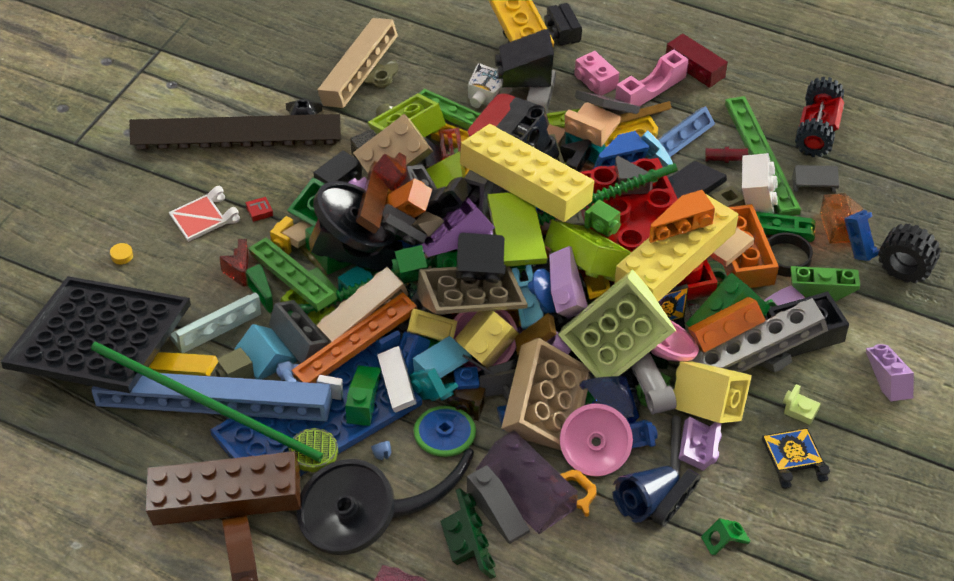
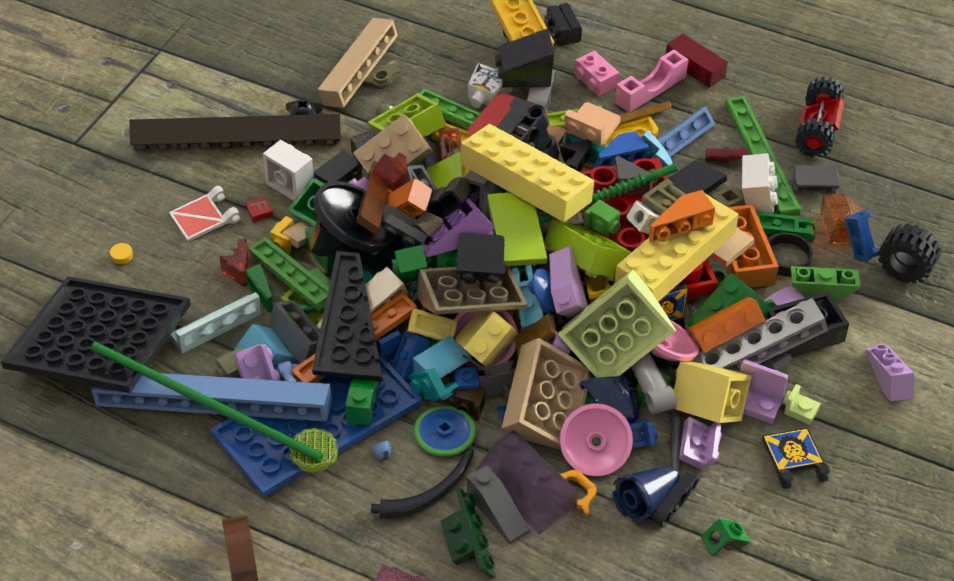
reddish brown brick [146,451,300,526] -> none
yellow tile [148,352,218,376] -> none
black dish [297,459,395,555] -> none
white tile [317,375,343,400] -> none
white tile [377,346,417,413] -> none
dark grey tile [575,90,640,114] -> none
none -> lavender bracket [233,344,281,381]
none -> white brick [263,140,314,201]
none -> black wing [312,251,383,381]
none -> white leg [627,201,660,235]
none -> olive plate [642,179,686,215]
none -> lavender bracket [740,360,788,425]

